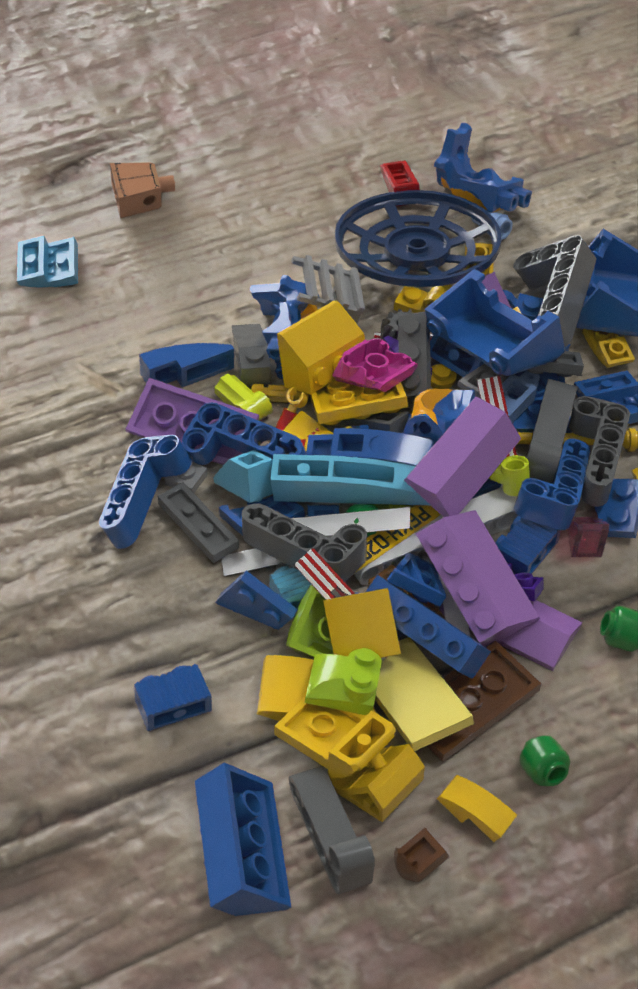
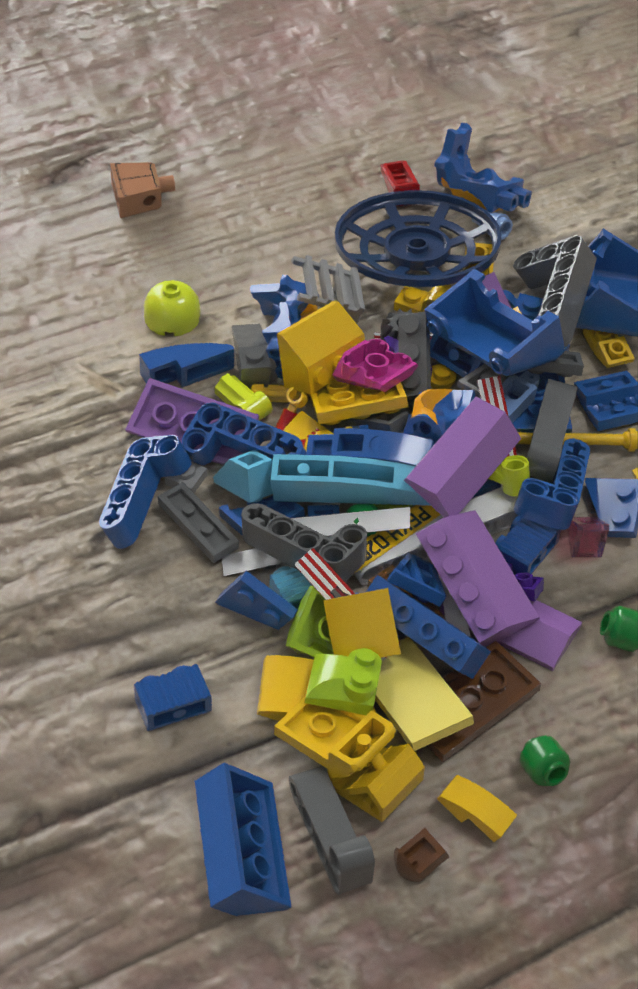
dark azure slope [17,236,78,287] -> none
dark grey beam [569,396,630,507] -> none
none -> neon yellow cylinder [144,280,201,336]

